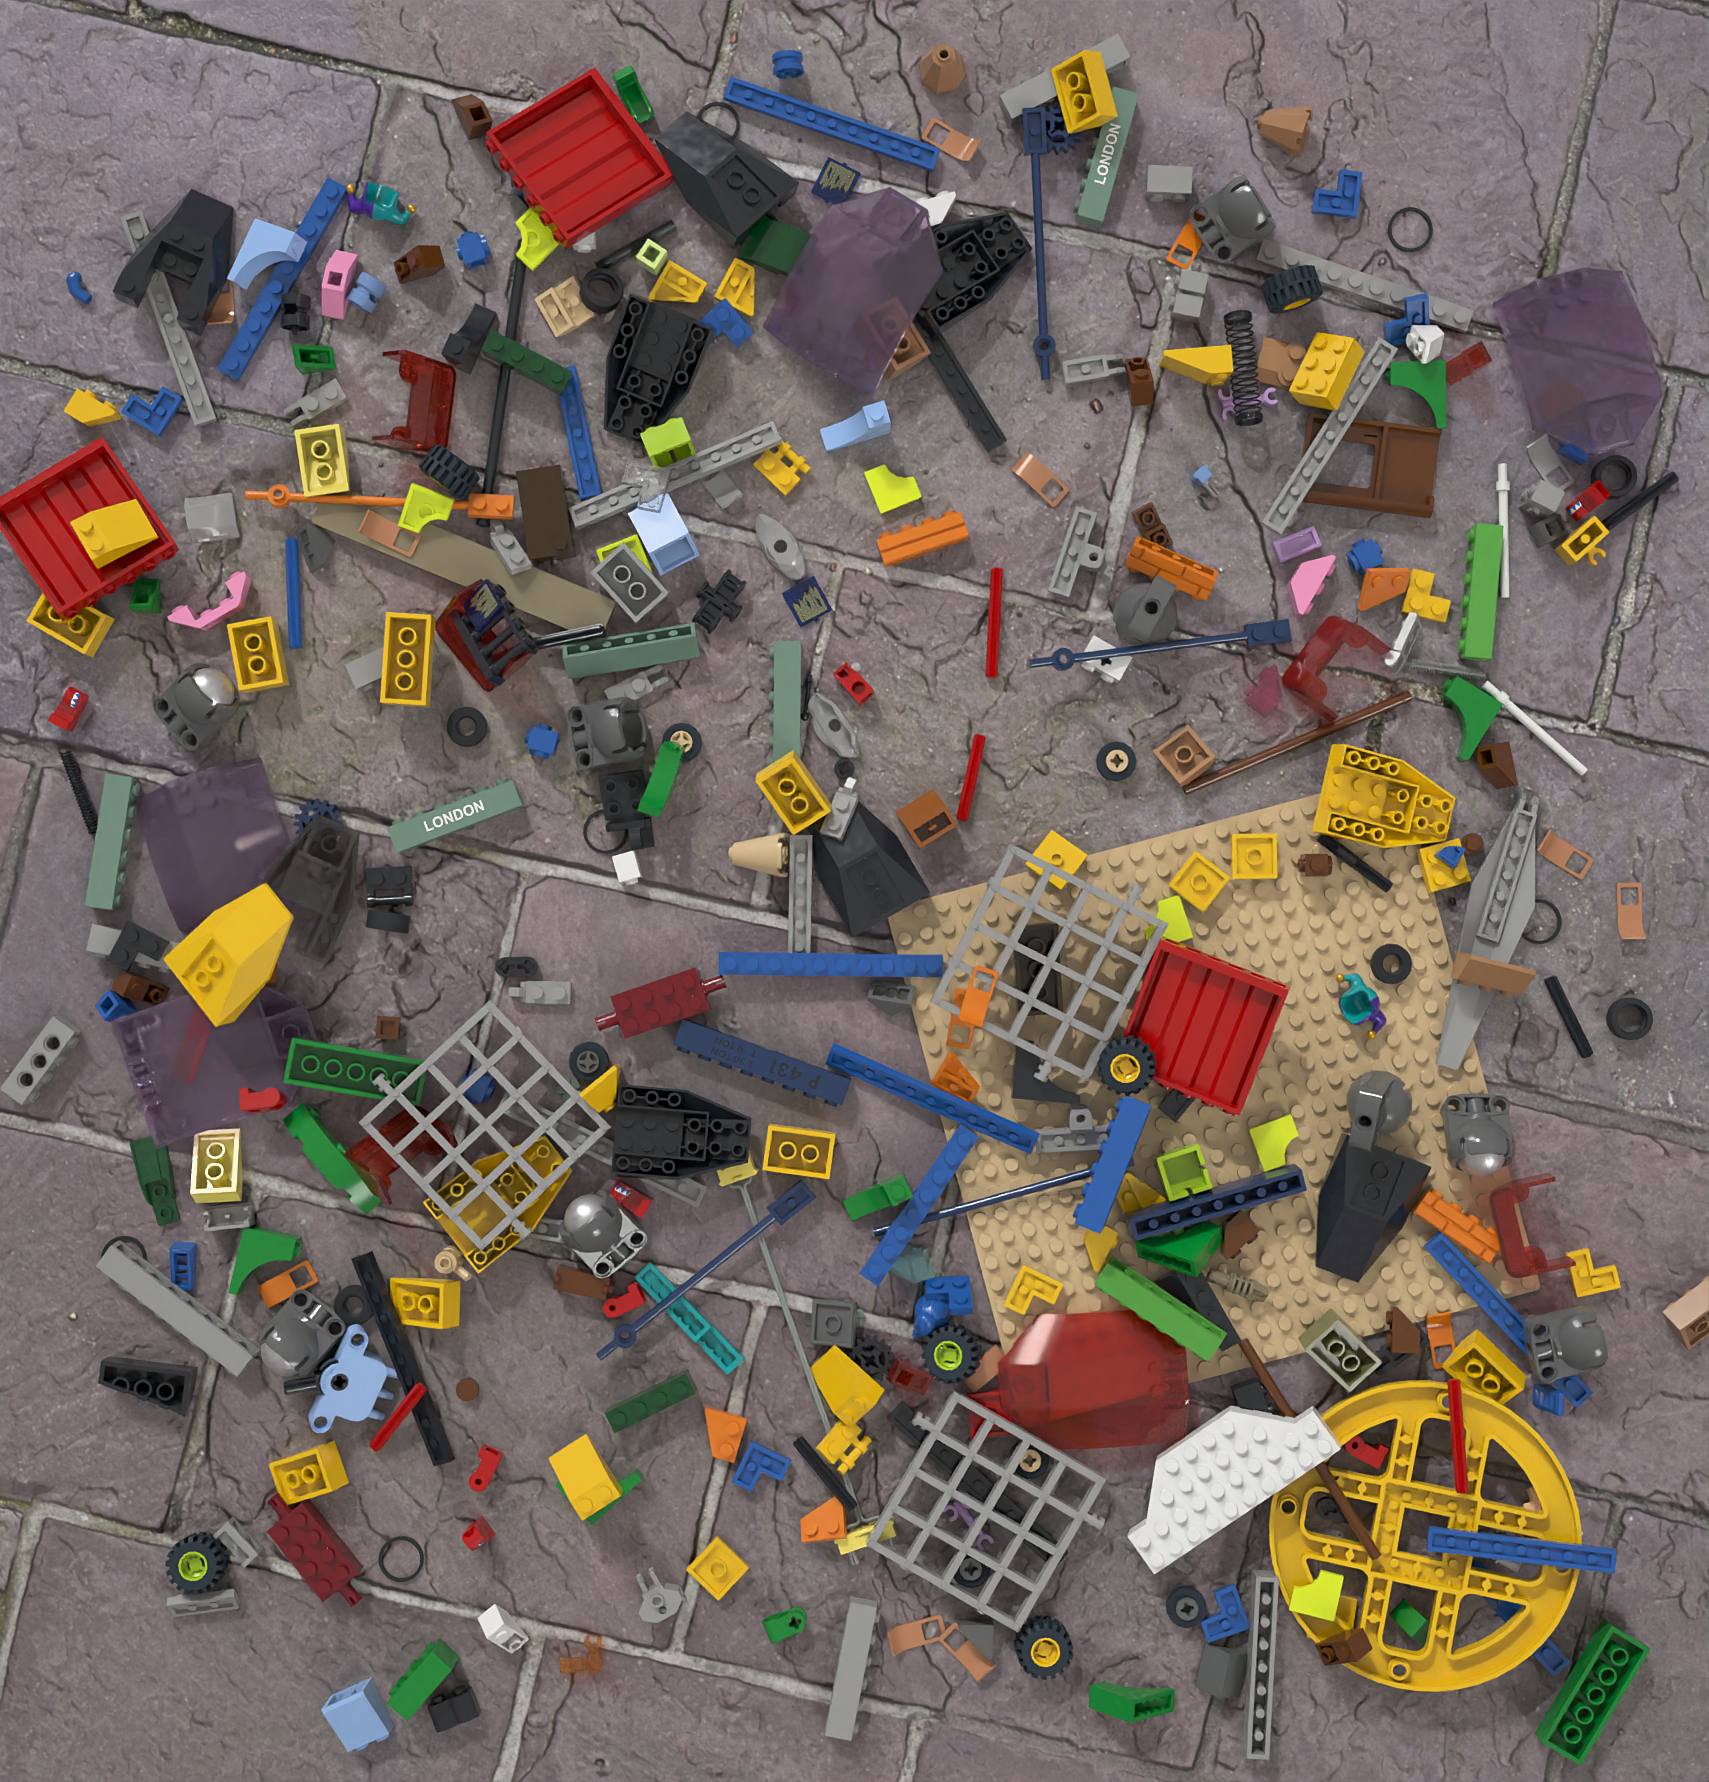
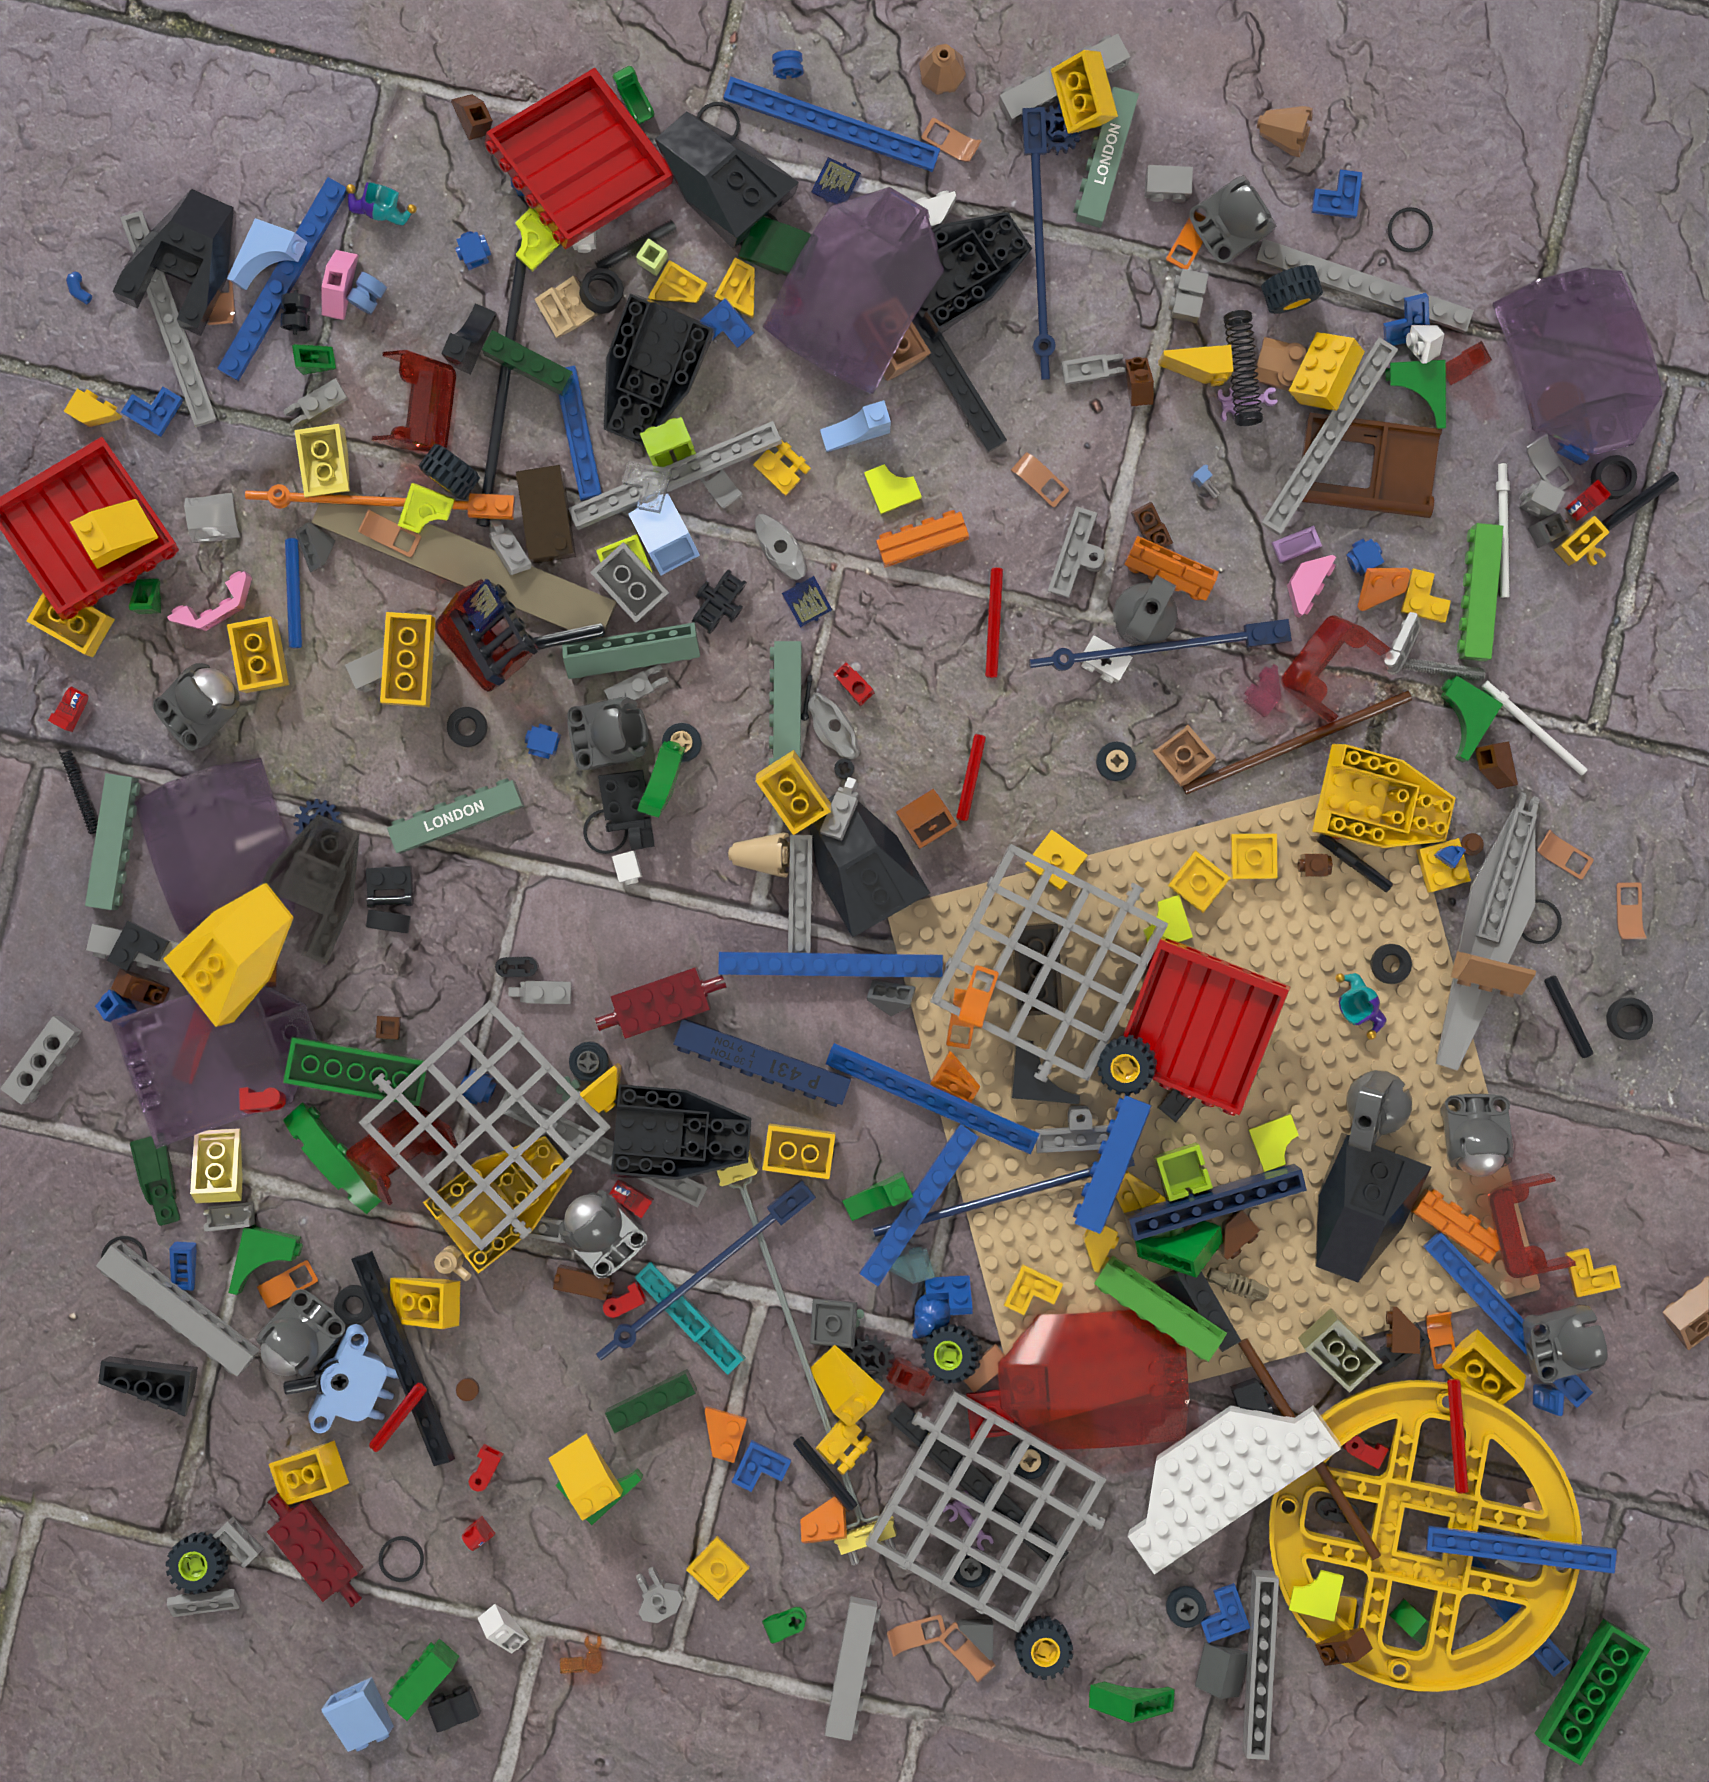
reddish brown slope [393,245,445,284] -> none

